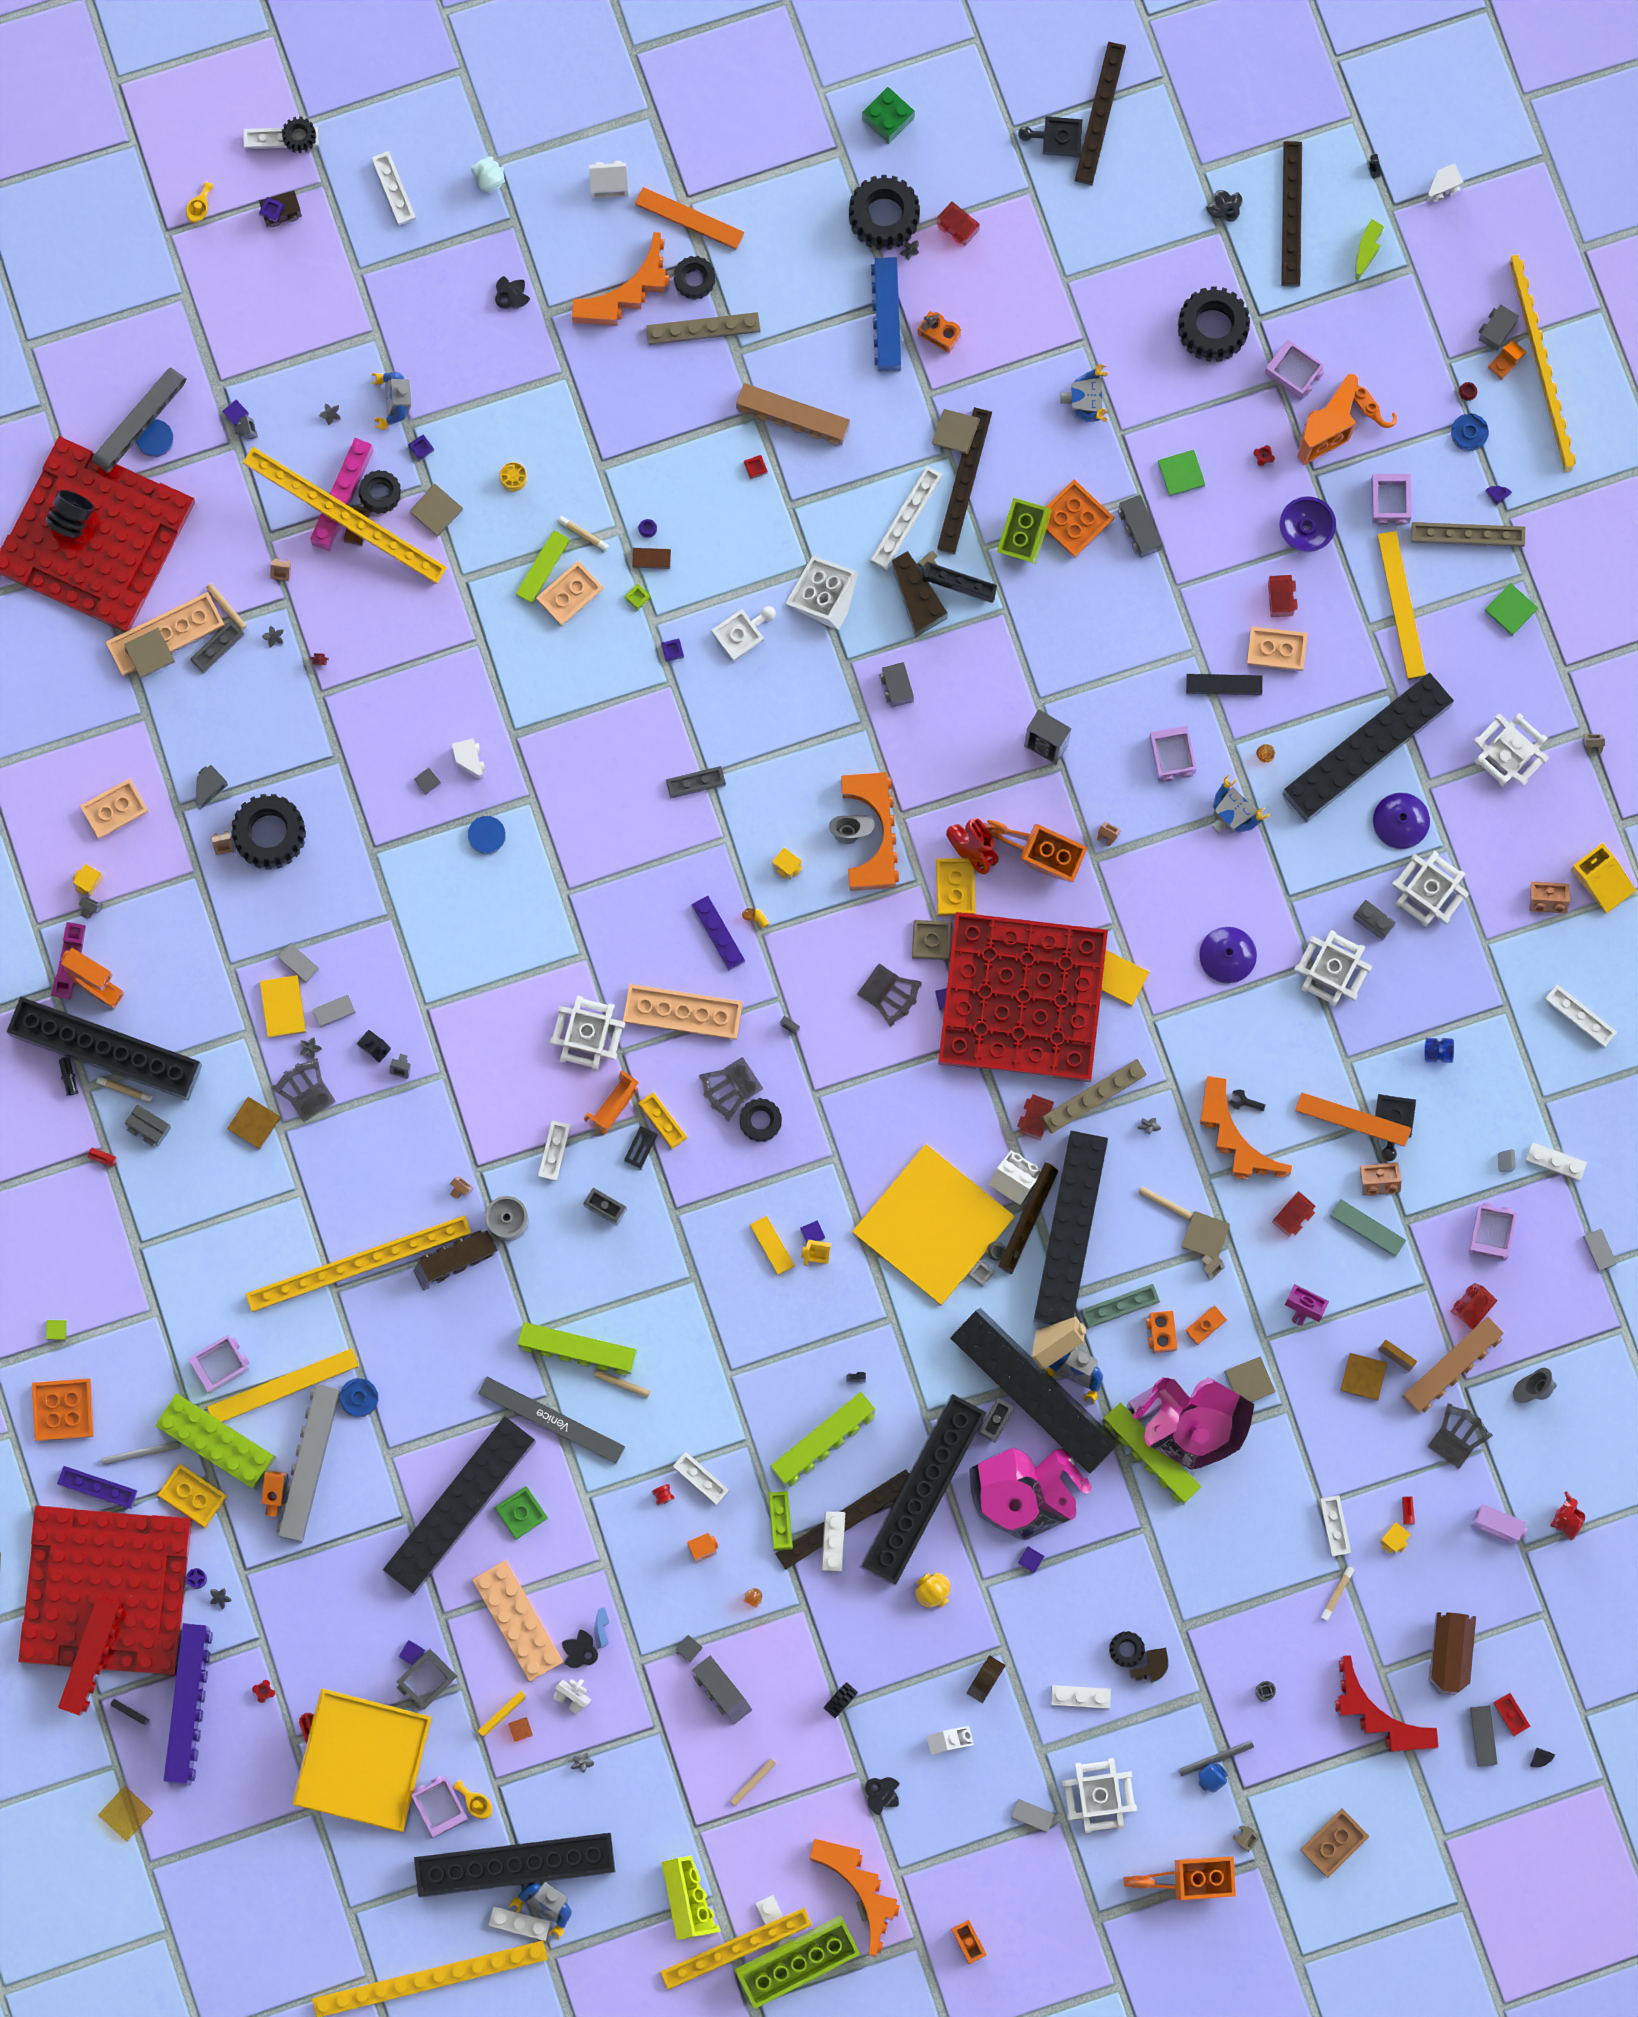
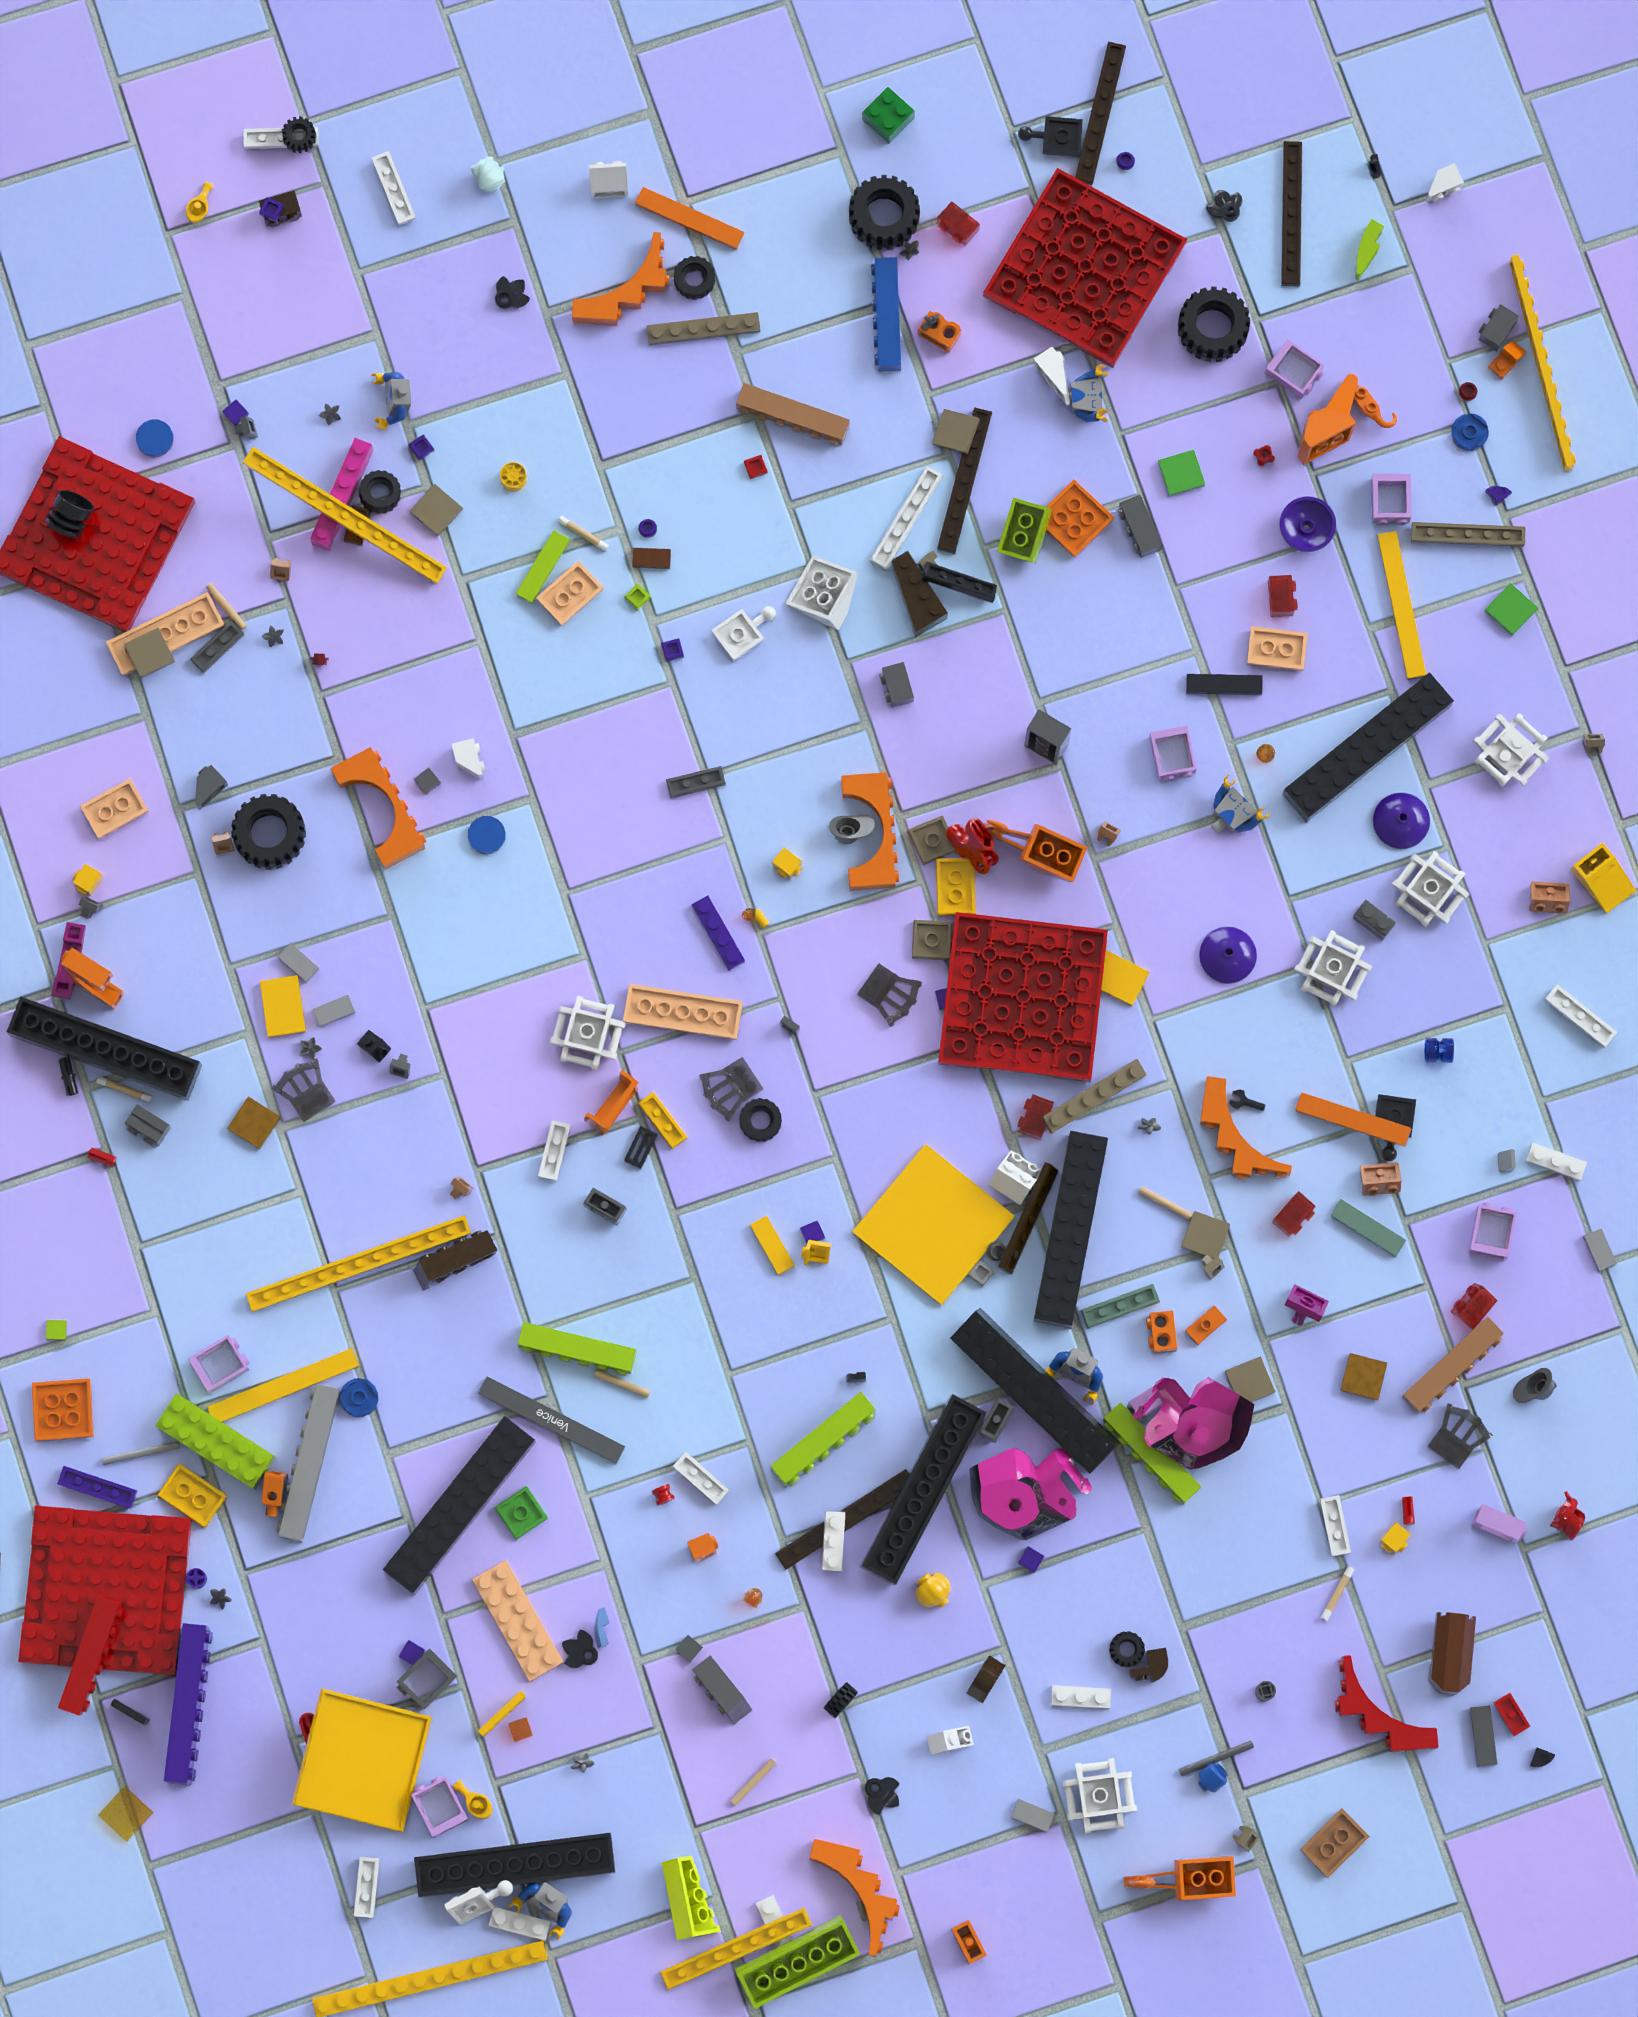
dark grey beam [92,367,187,473] -> none
red plate [252,1680,275,1703] -> none
light grey wheel [485,1196,529,1242] -> none
white hips [554,1679,592,1714] -> none
lime tile [769,1491,793,1551] -> none
tan slope [1032,1317,1086,1370] -> none
pearl gold tile [1378,1339,1417,1372] -> none
none -> orange arch [330,747,426,870]
none -> white plate [354,1857,380,1918]
none -> white plate [444,1880,513,1925]
none -> dark tan tile [908,815,956,865]
none -> red plate [983,168,1188,368]
none -> white slope [1033,347,1070,405]
none -> dark purple plate [1116,152,1135,170]

